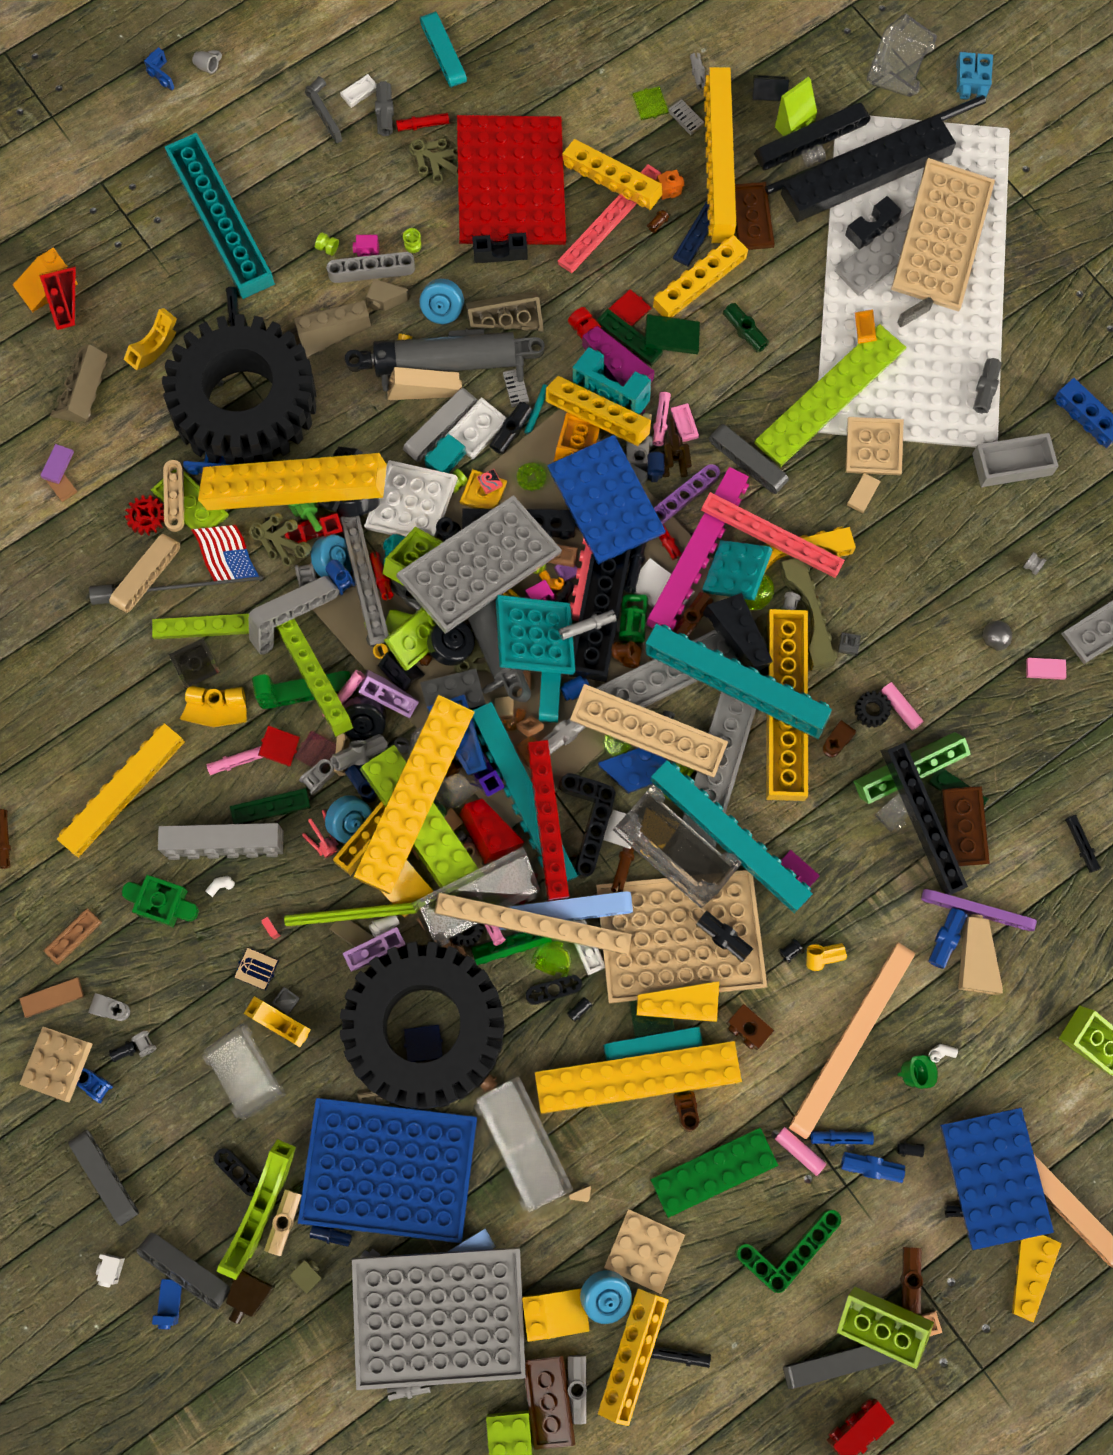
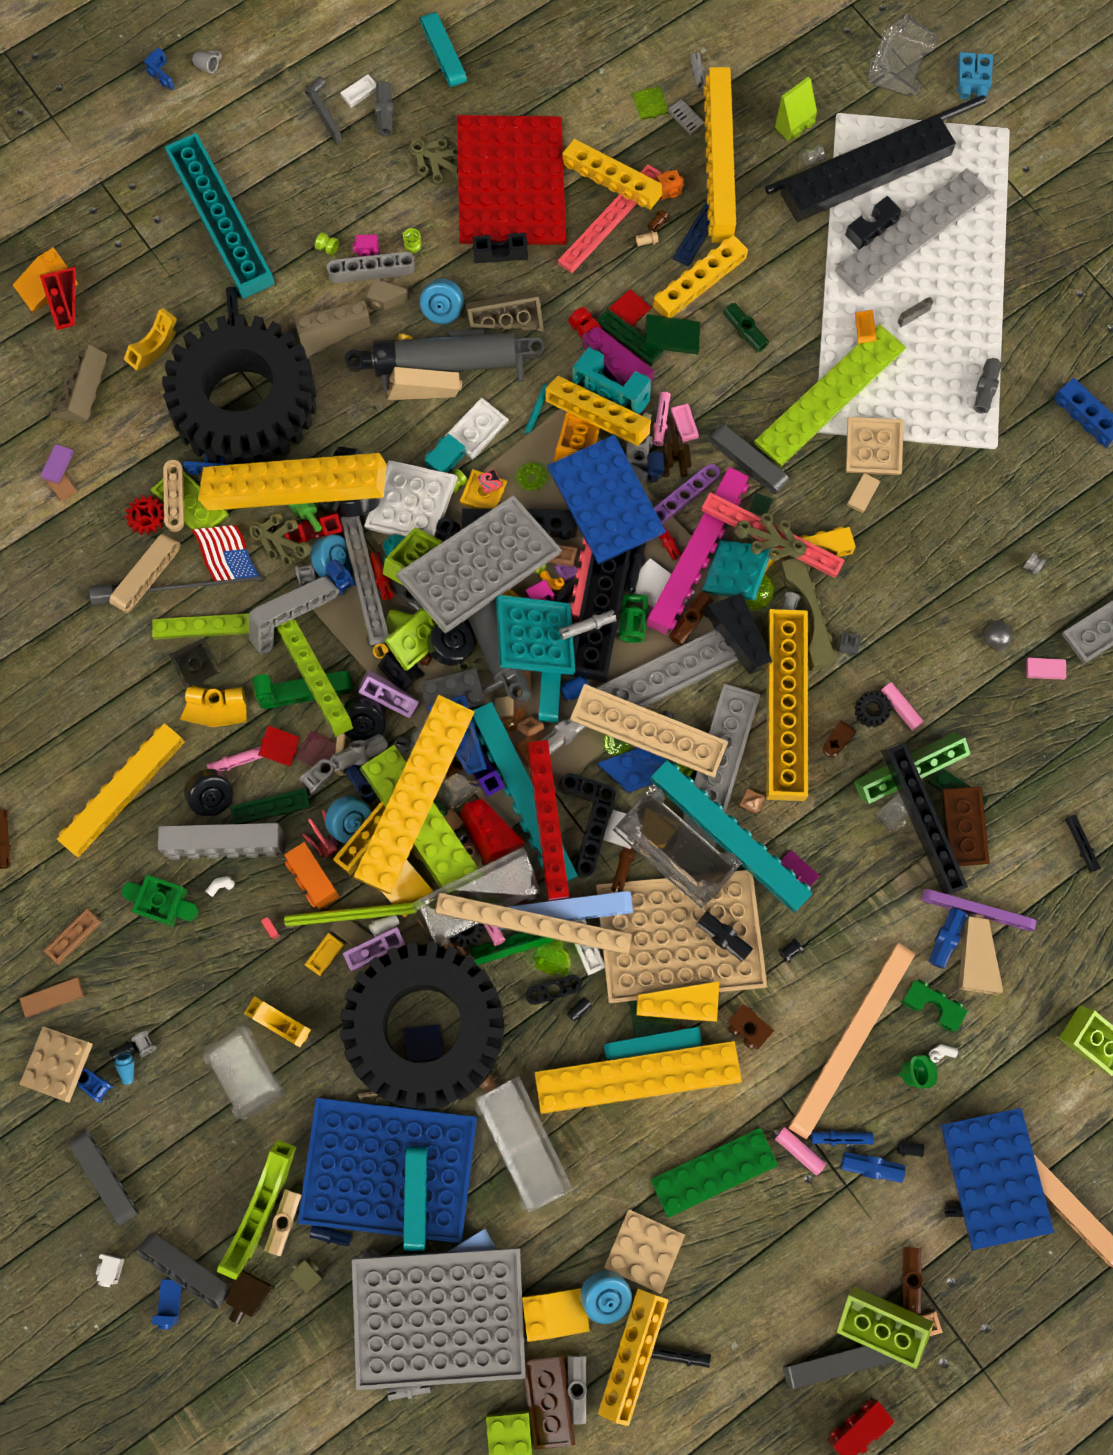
light grey piece [88,993,130,1021] -> none
black beam [214,1148,260,1196] -> none
piece [234,947,279,991] -> none
dark grey tile [272,987,300,1015] -> none
bright pink pin [322,670,365,716] -> none
red pin [396,112,449,132] -> none
light grey beam [403,388,478,462] -> none
black piece [490,402,533,455] -> none
light grey tile [503,369,529,407] -> none
tan slope [569,1186,591,1202] -> none
reddish brown piece [611,641,642,668] -> none
teal brick [645,624,832,739] -> none
reddish brown piece [673,1091,699,1132] -> none
reddish brown tile [735,182,775,250] -> none
green beam [735,1210,841,1293] -> none
black panel [752,75,789,101] -> none
black beam [754,103,871,170] -> none
yellow piece [806,943,847,971] -> none
tan plate [891,158,995,312] -> none
light grey piece [972,433,1058,487] -> none
yellow wing [1012,1235,1062,1323] -> none
none -> dark azure cone [114,1052,134,1085]
none -> black wheel [184,769,233,817]
none -> orange brick [284,842,340,910]
none -> yellow tile [304,933,345,977]
none -> teal beam [404,1147,427,1251]
none -> tan pin [636,230,659,247]
none -> olive plant [735,513,807,561]
none -> medium nougat tile [739,789,765,815]
none -> clear green tile [749,493,773,516]
none -> green arch [900,979,968,1033]

